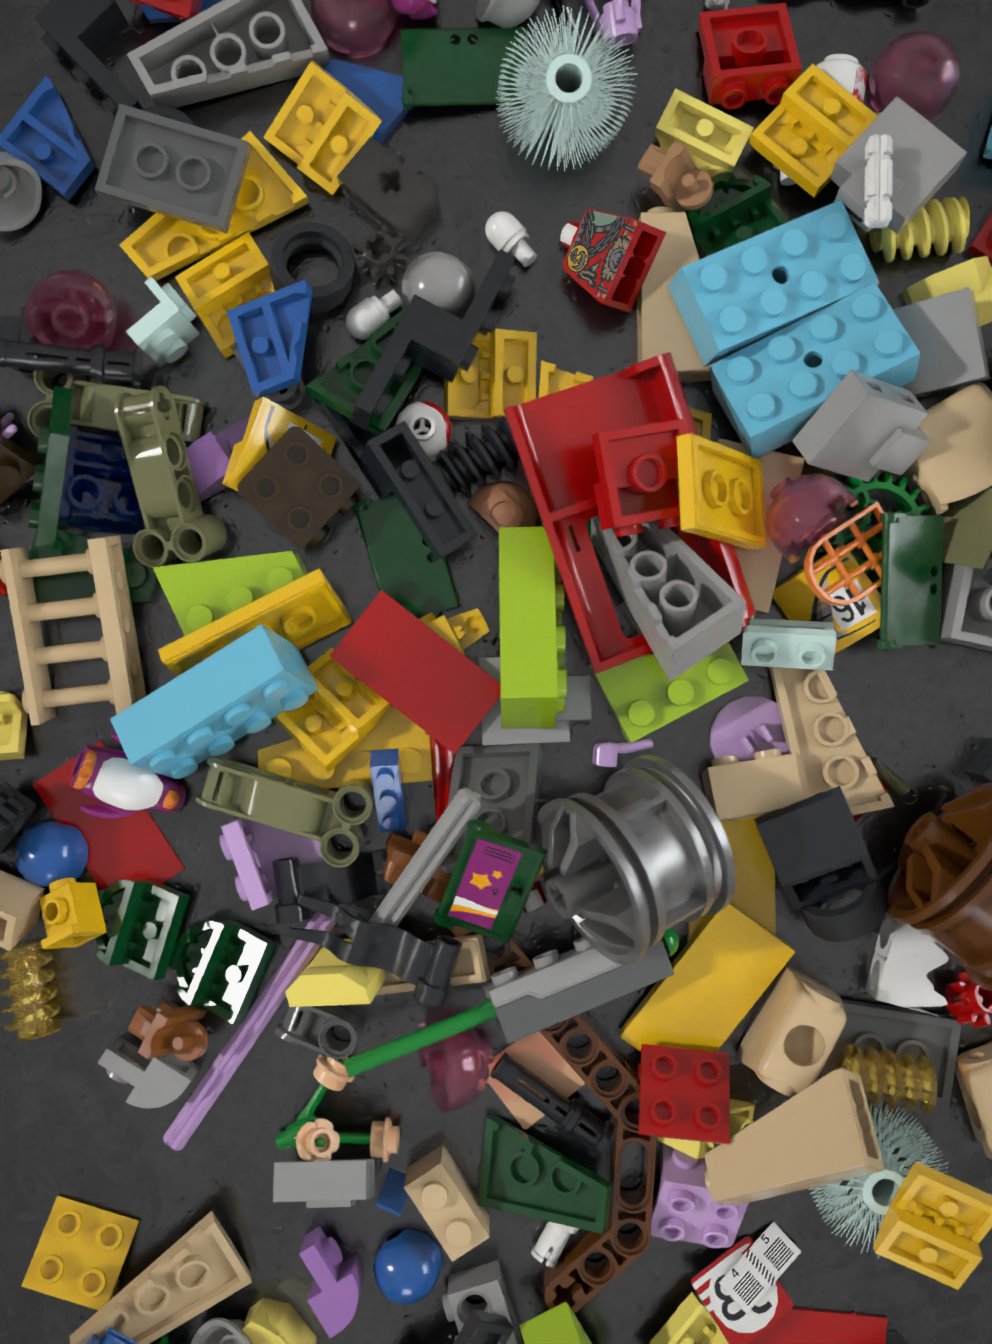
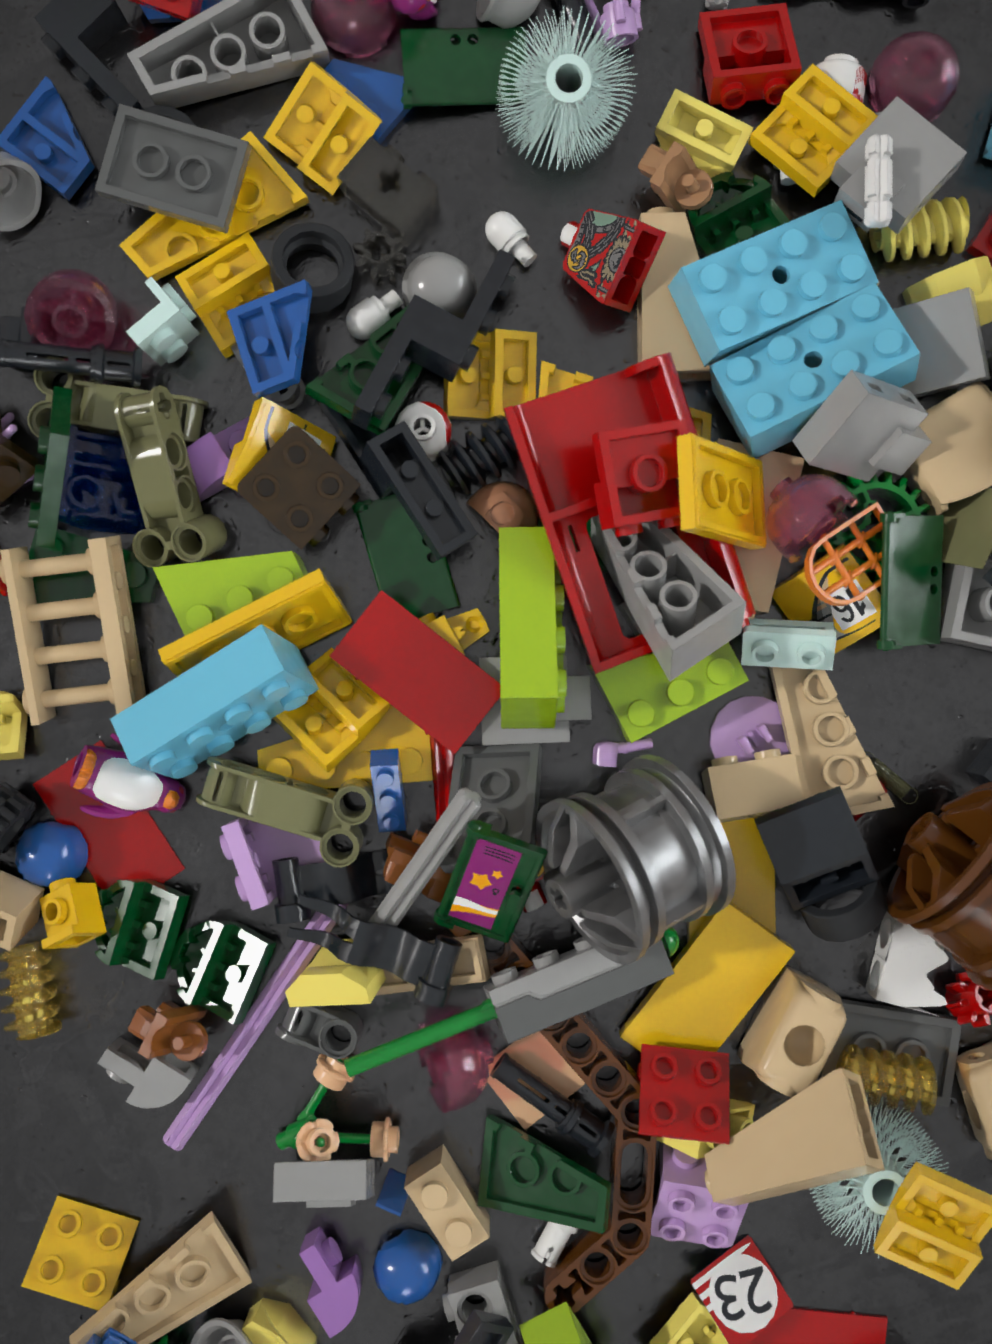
white sticker [719,1221,801,1314] -> none

